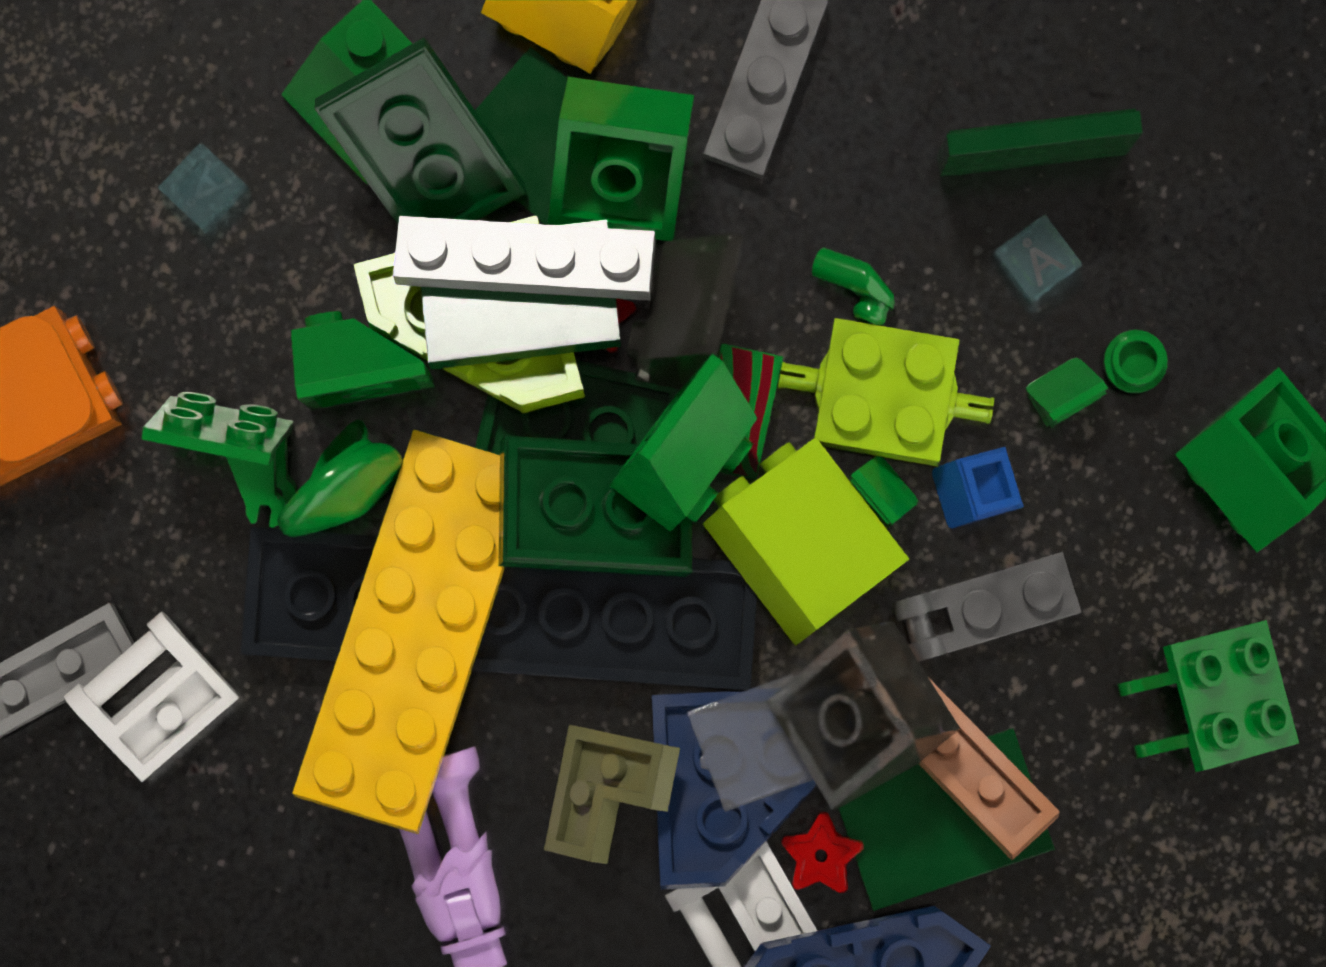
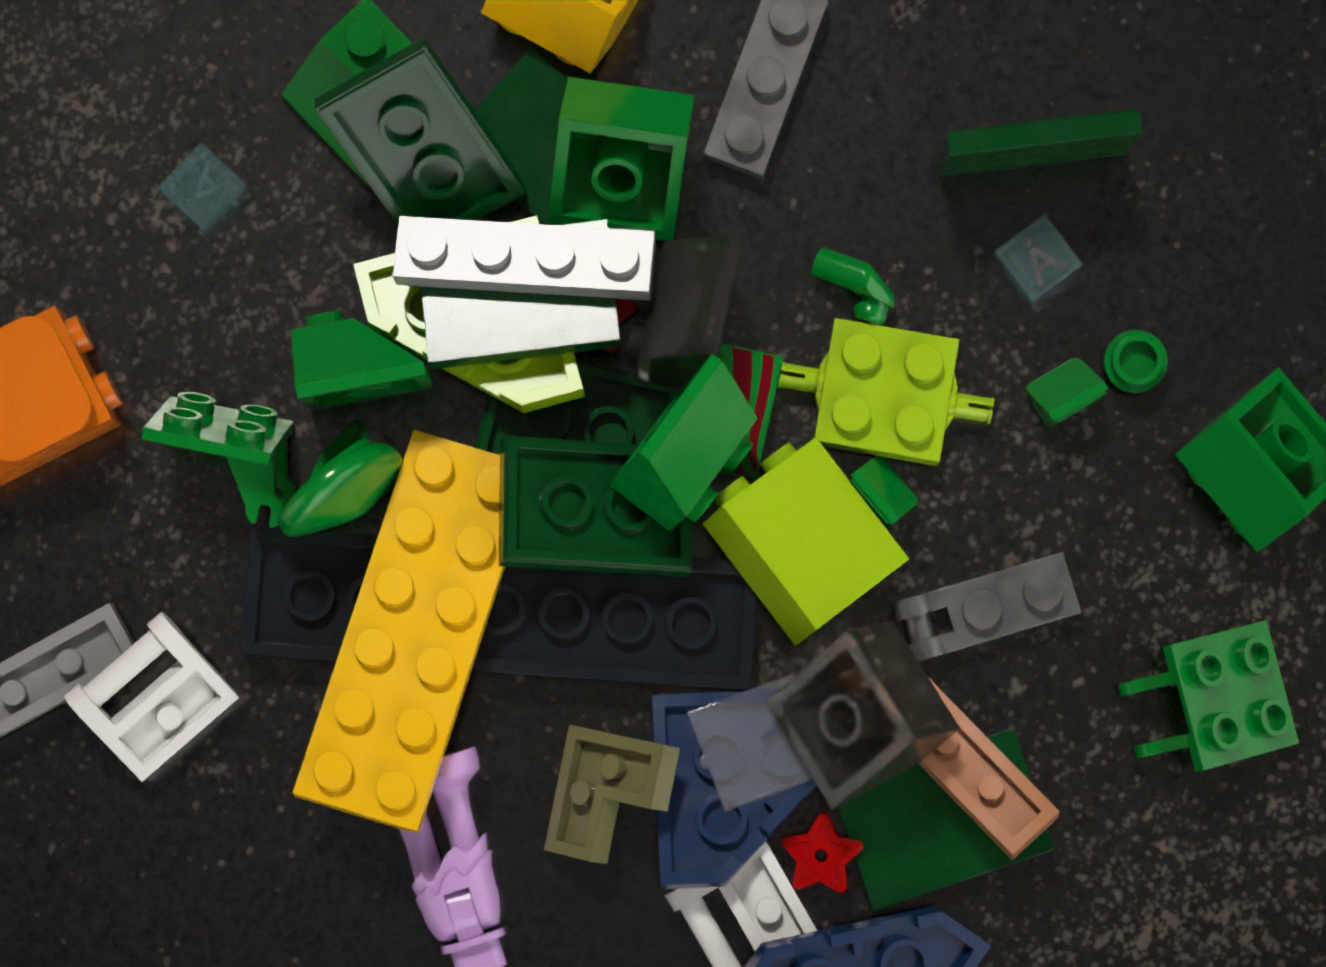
blue slope [932,447,1024,529] -> none

